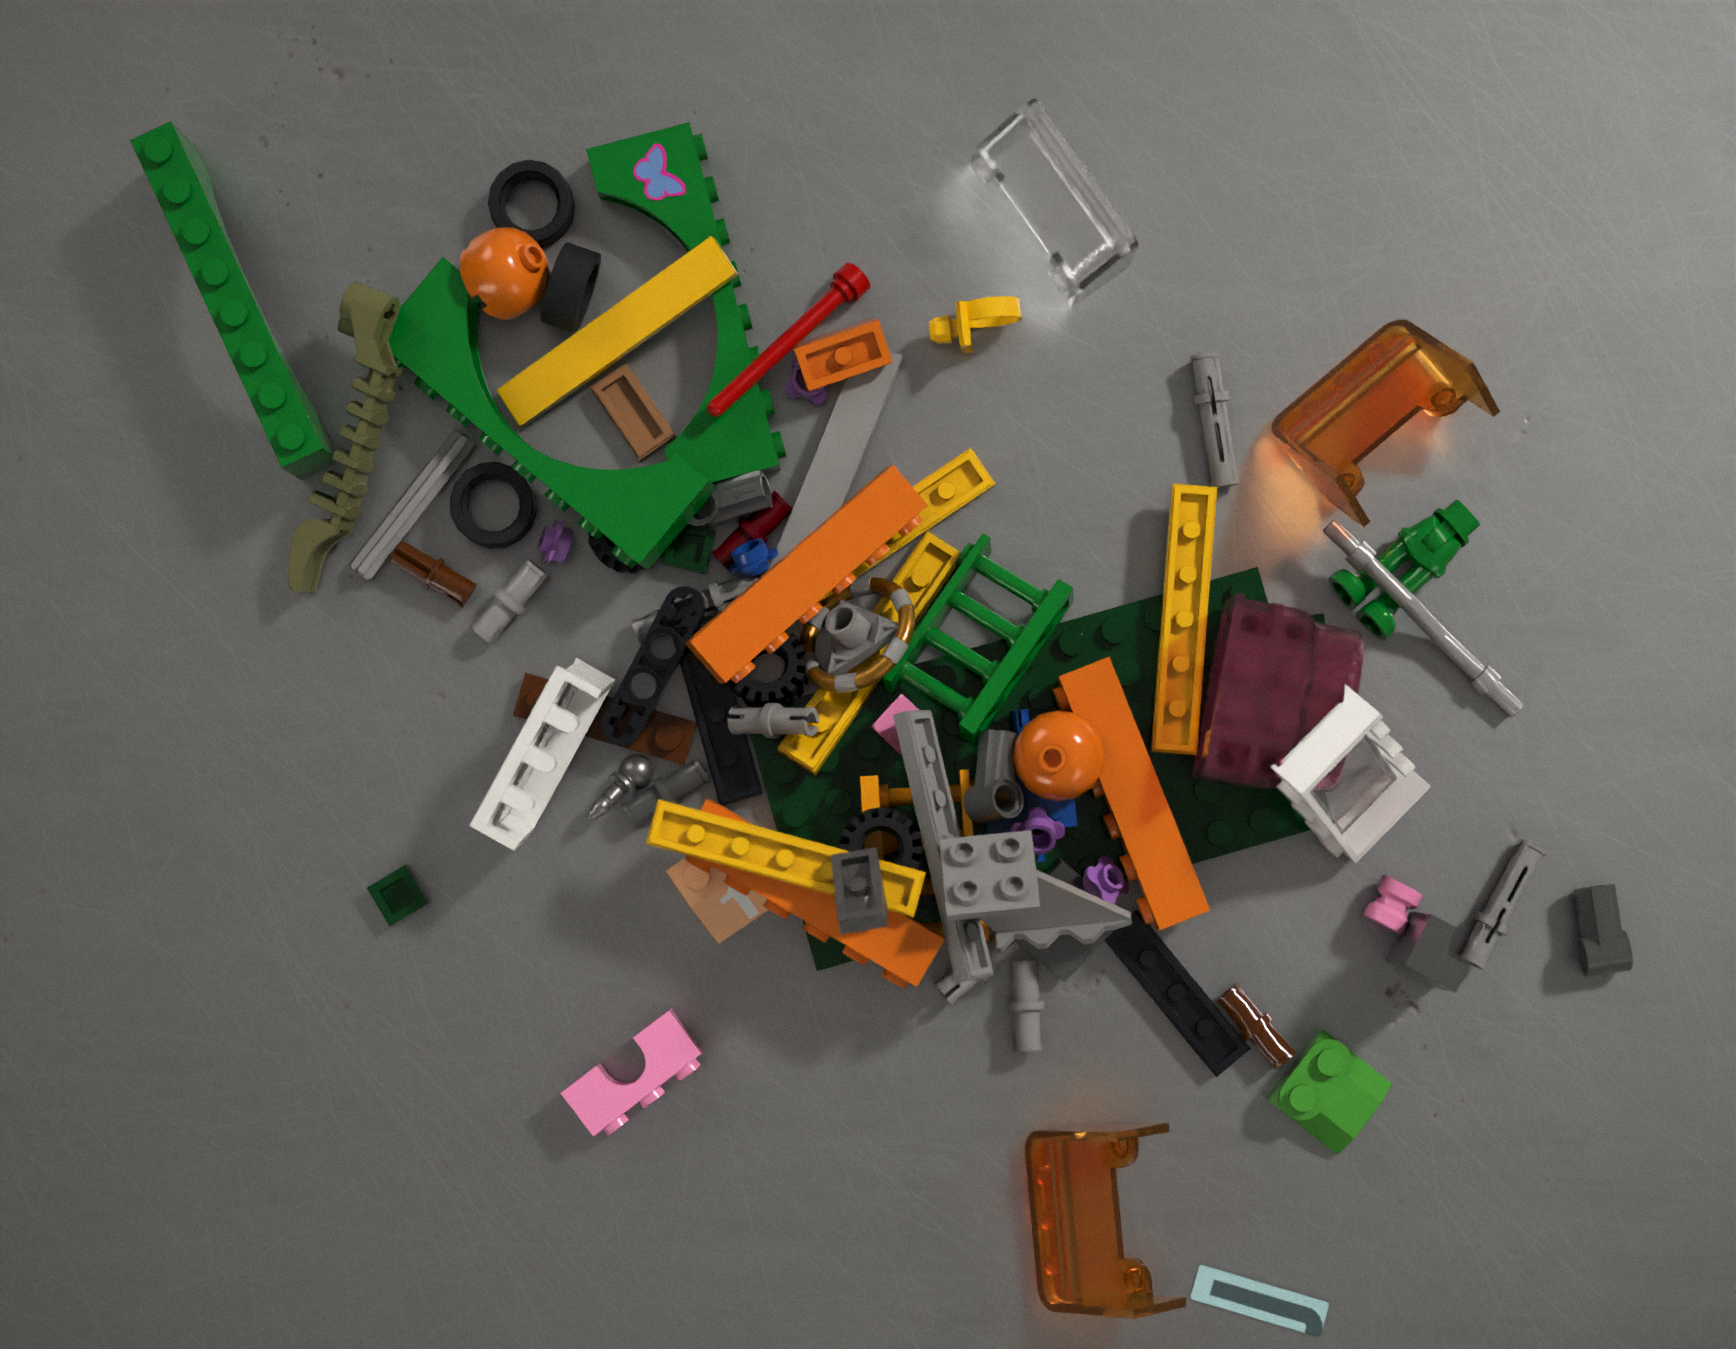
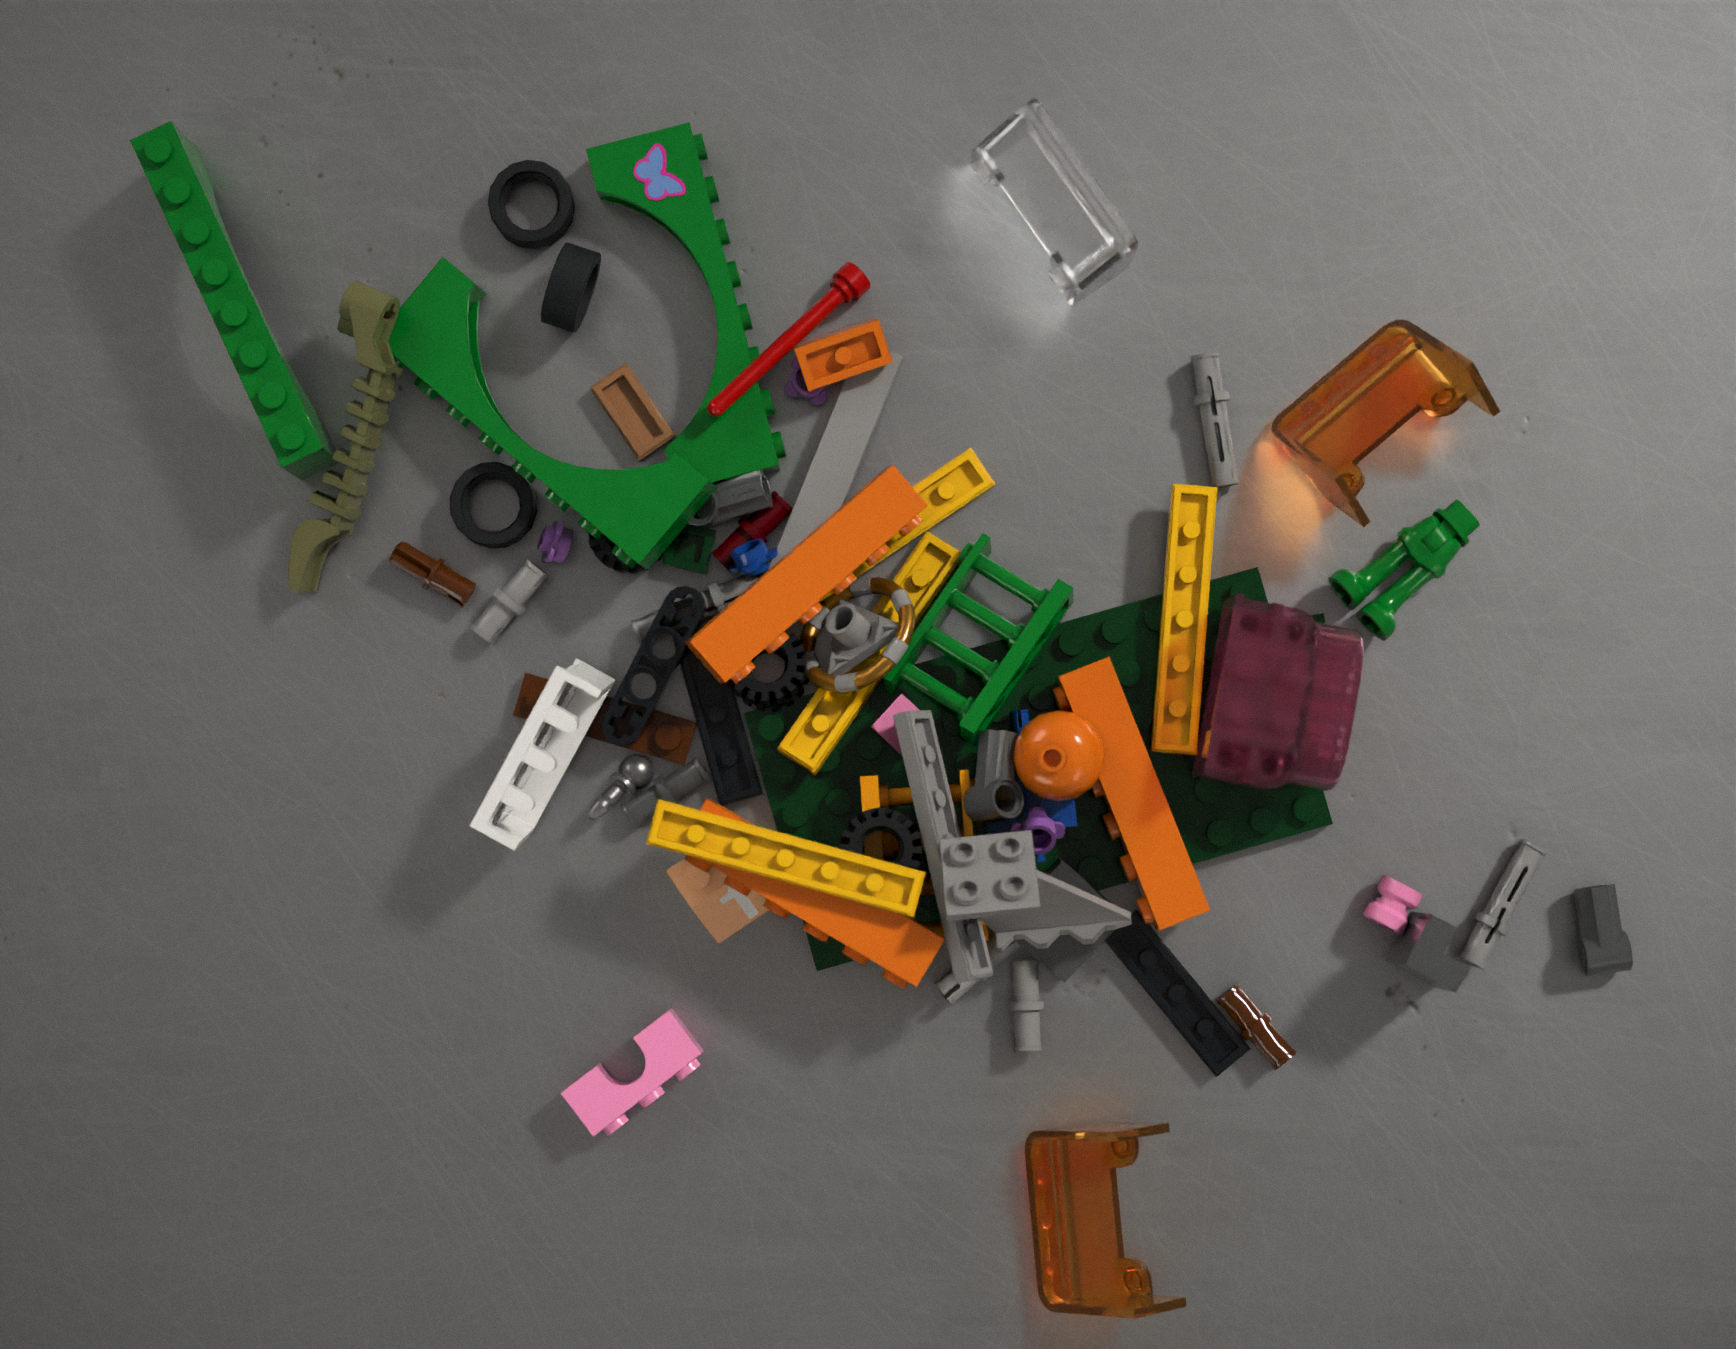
light grey axle [350,429,475,580] -> none
dark green tile [367,865,430,926] -> none
orange cylinder [460,227,550,320] -> none
yellow tile [496,236,739,428] -> none
light grey pin [727,703,819,739] -> none
flat silver slope [831,847,889,934] -> none
yellow piece [929,296,1022,354] -> none
medium lavender plate [1083,856,1129,904] -> none
clear light blue sticker [1191,1265,1329,1337] -> none
bright green slope [1266,1028,1392,1155] -> none
white window [1271,684,1430,864] -> none
light grey bar [1323,519,1524,717] -> none

